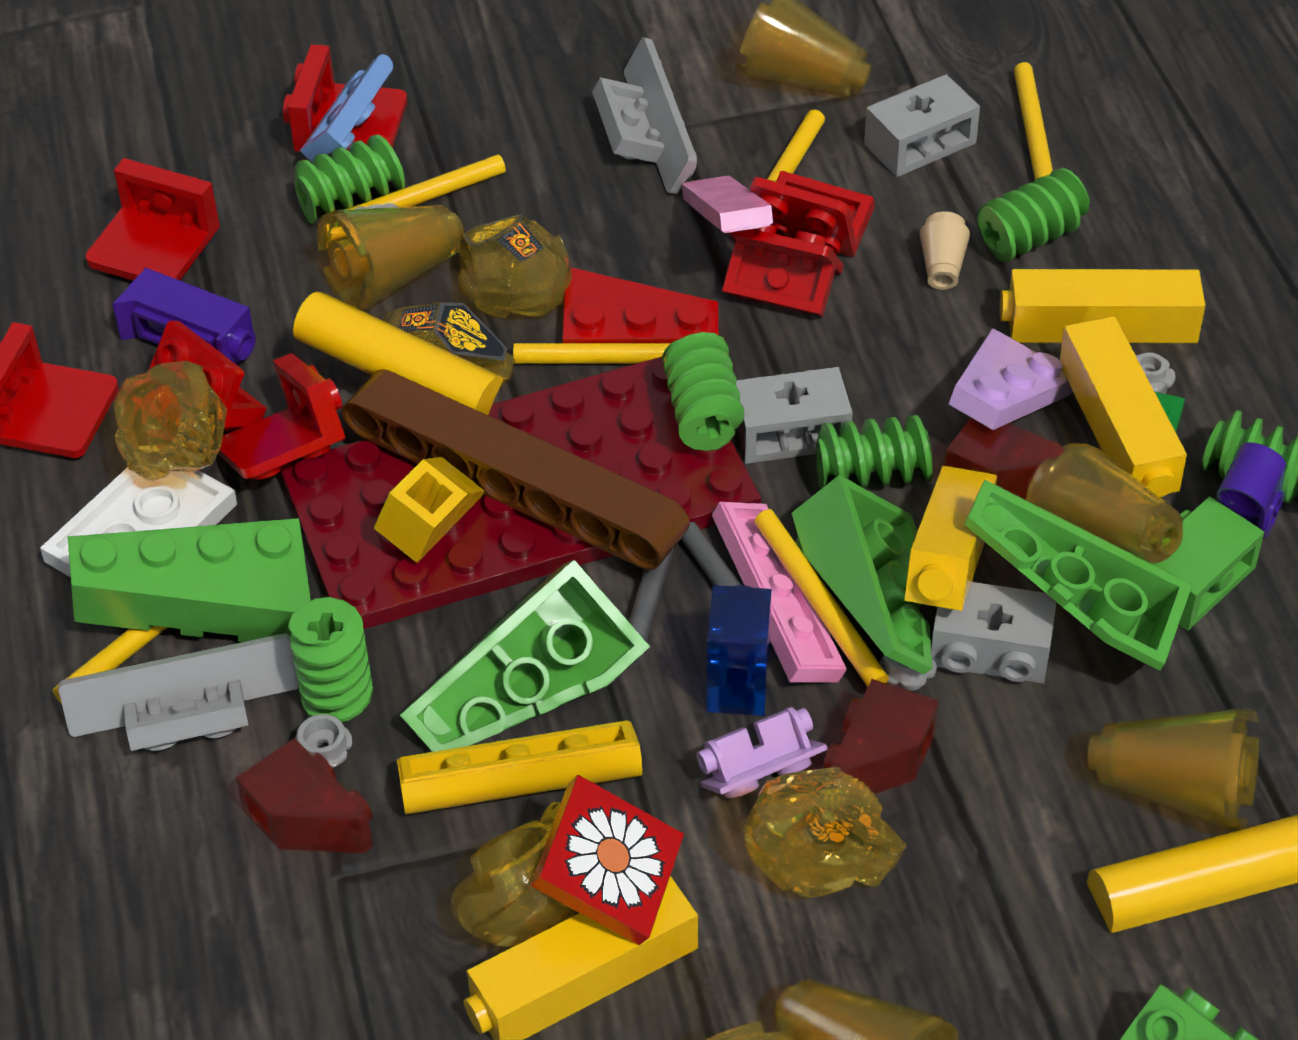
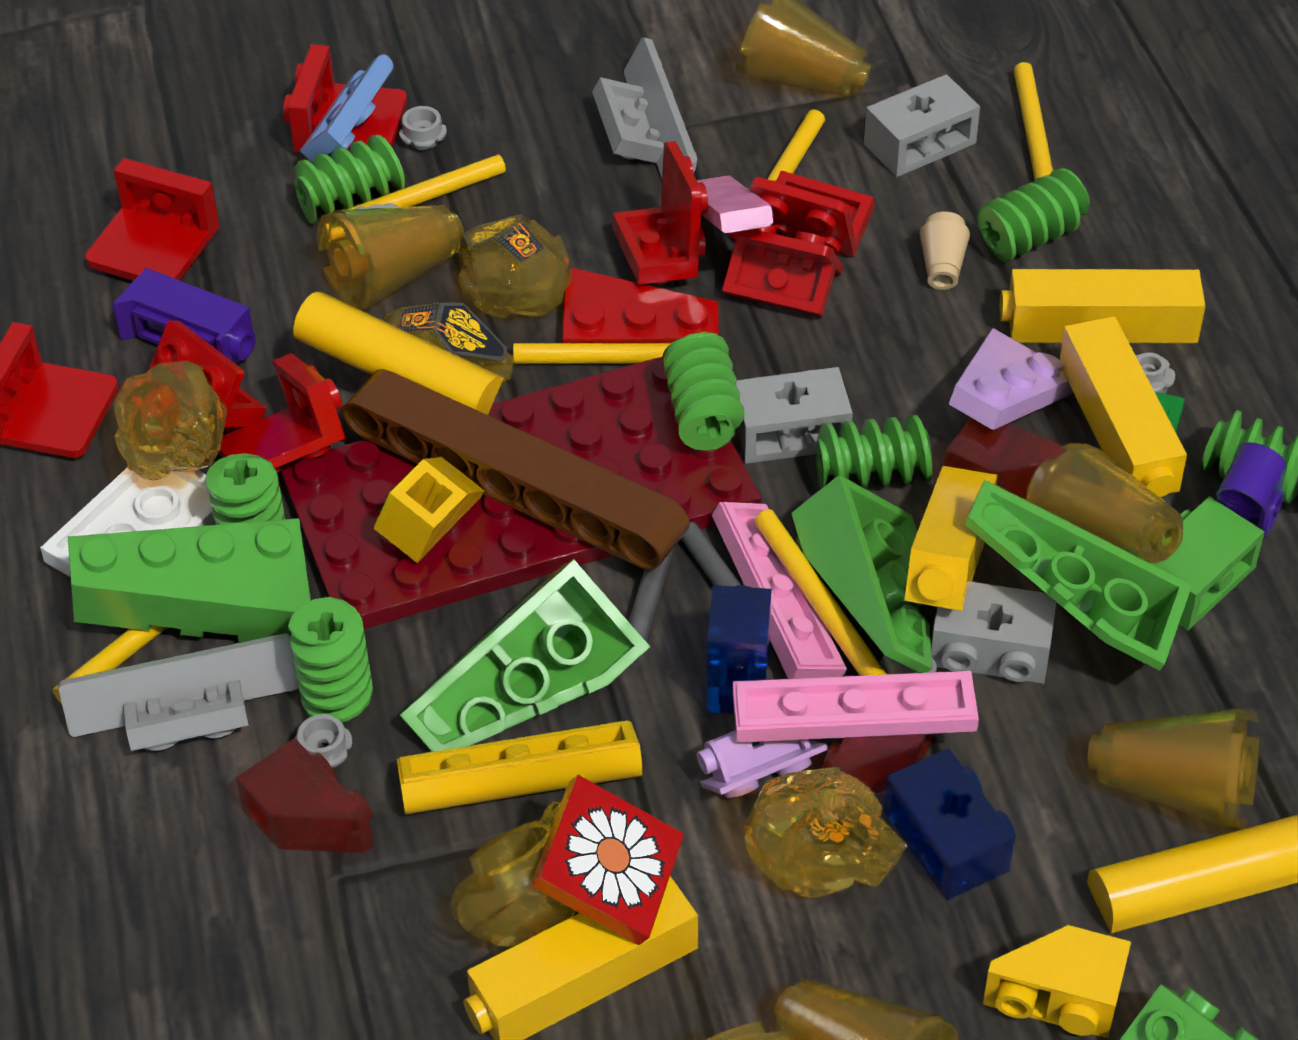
none -> bright green piece [205,453,285,525]
none -> light grey plate [399,106,447,150]
none -> red bracket [612,141,708,285]
none -> bright pink tile [733,671,979,742]
none -> clear blue brick [883,748,1016,901]
none -> yellow slope [983,925,1131,1039]

